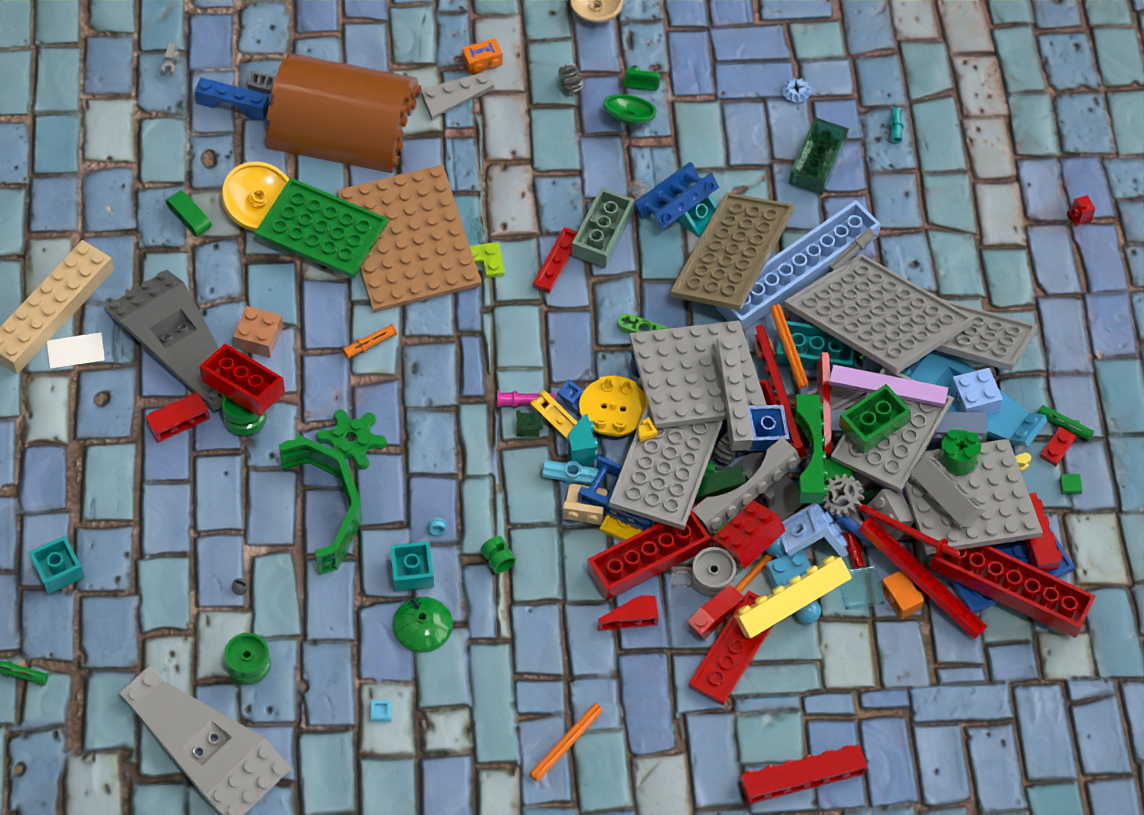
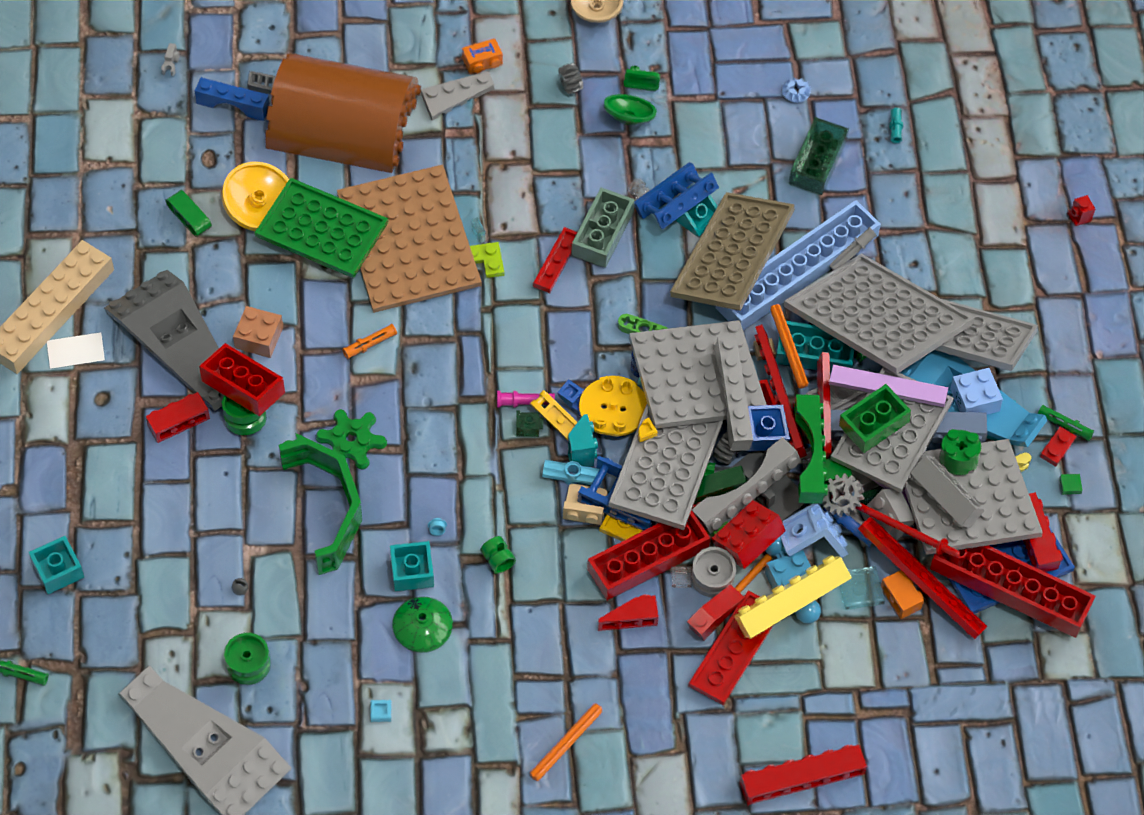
red pin [843,531,866,571] -> none

